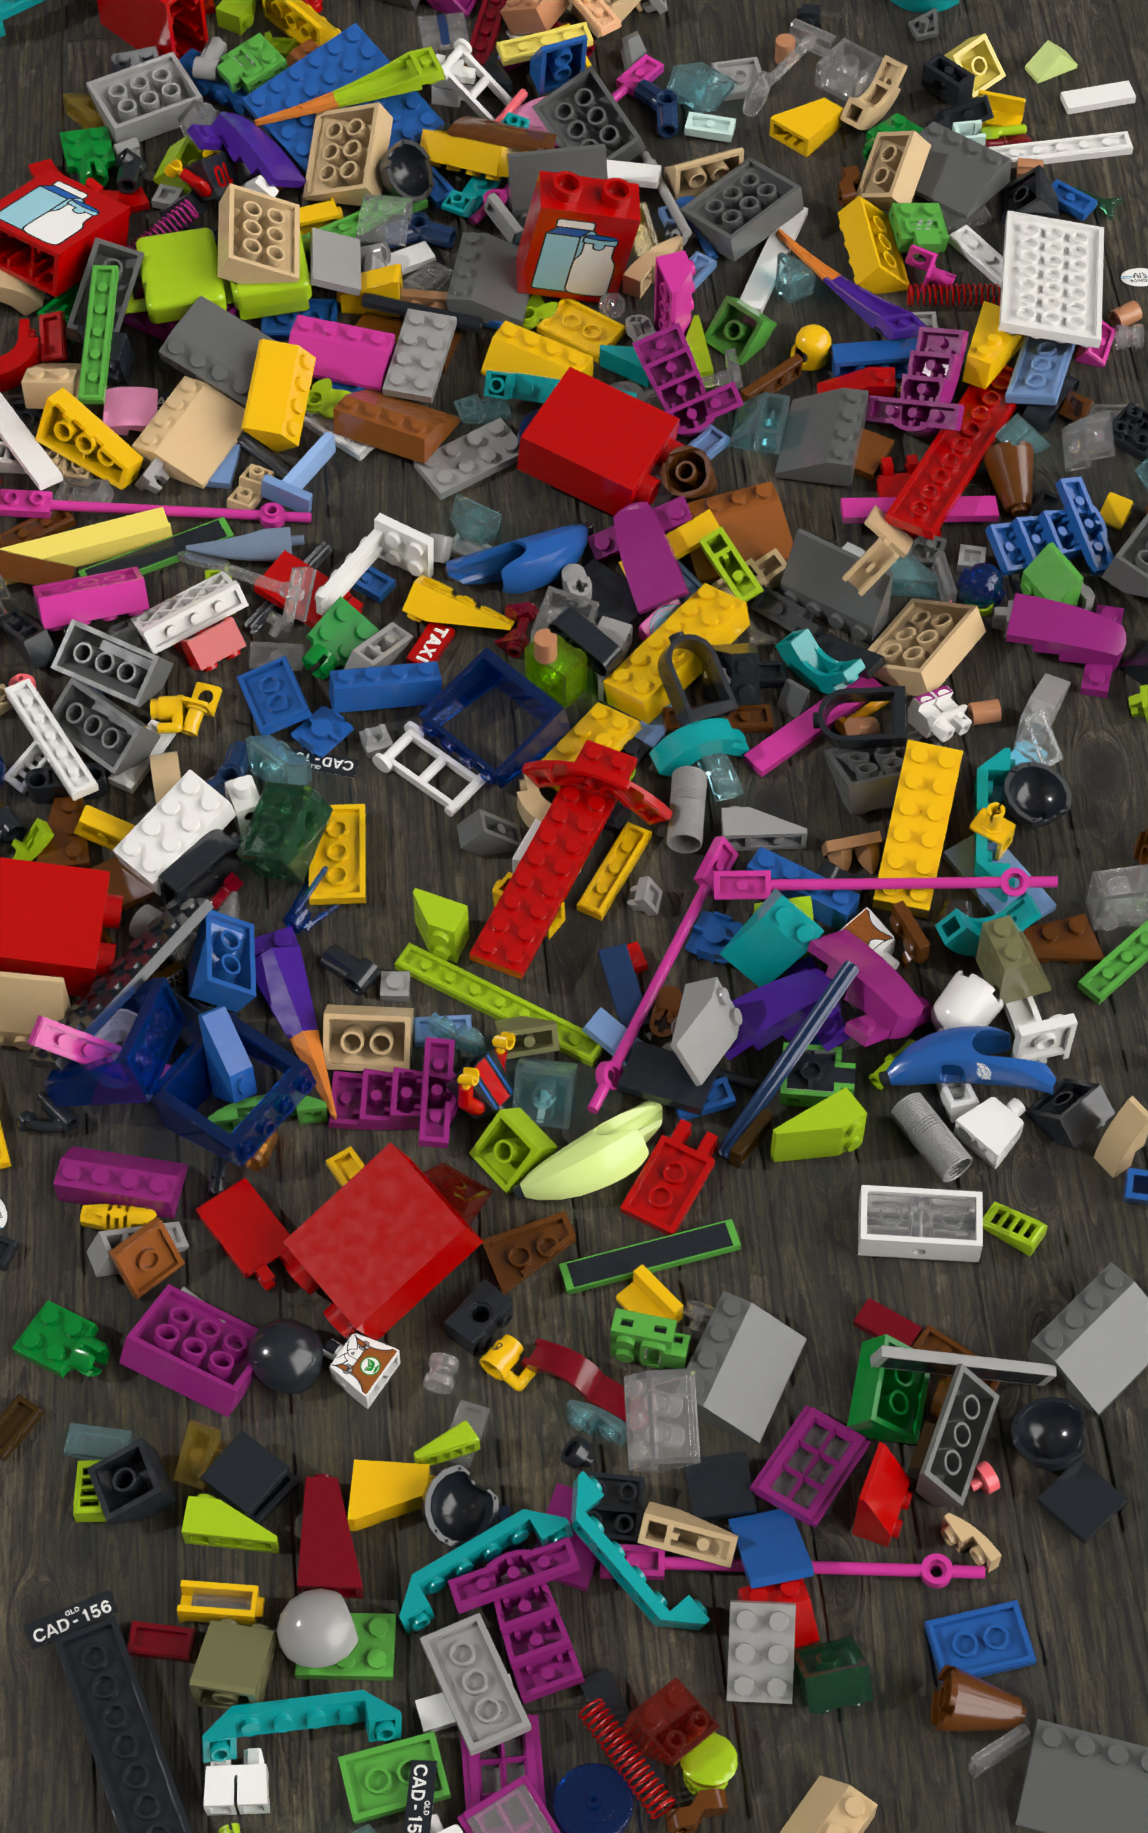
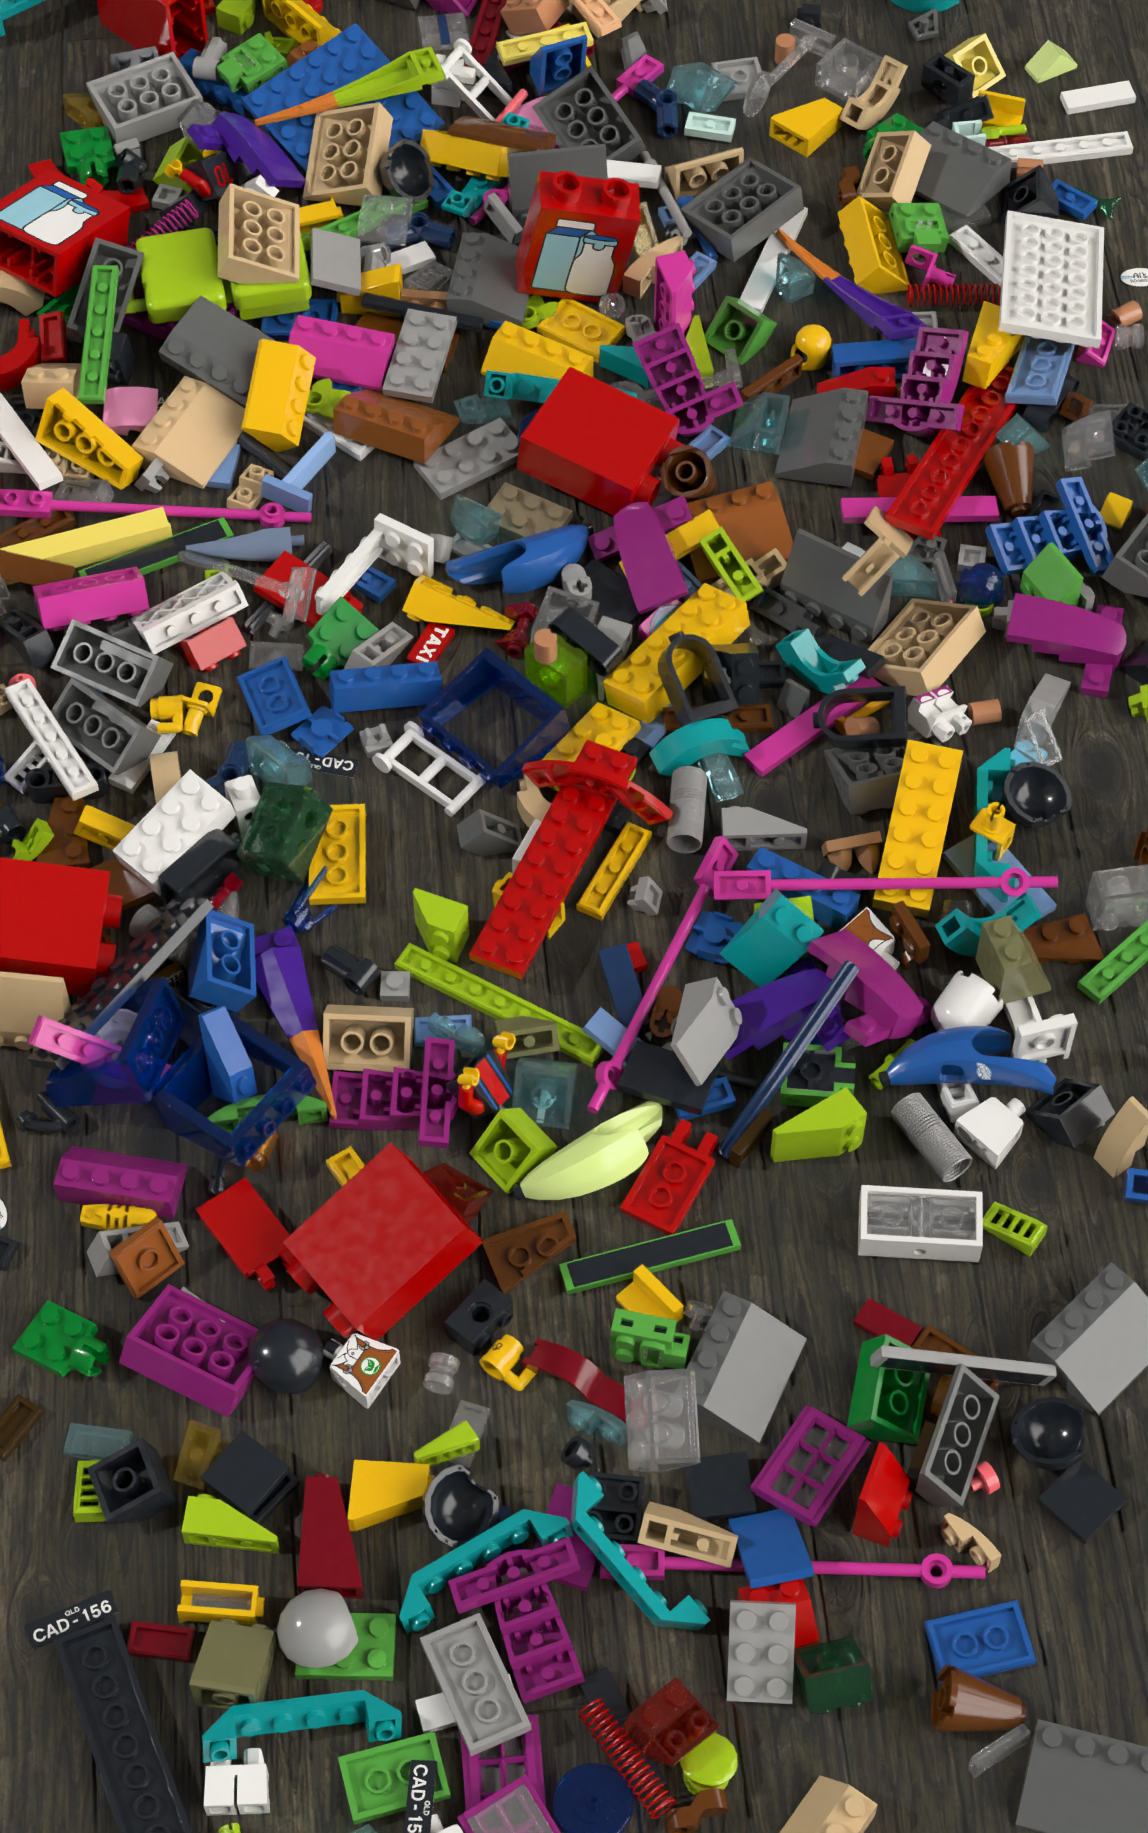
none -> dark tan plate [479,482,573,540]

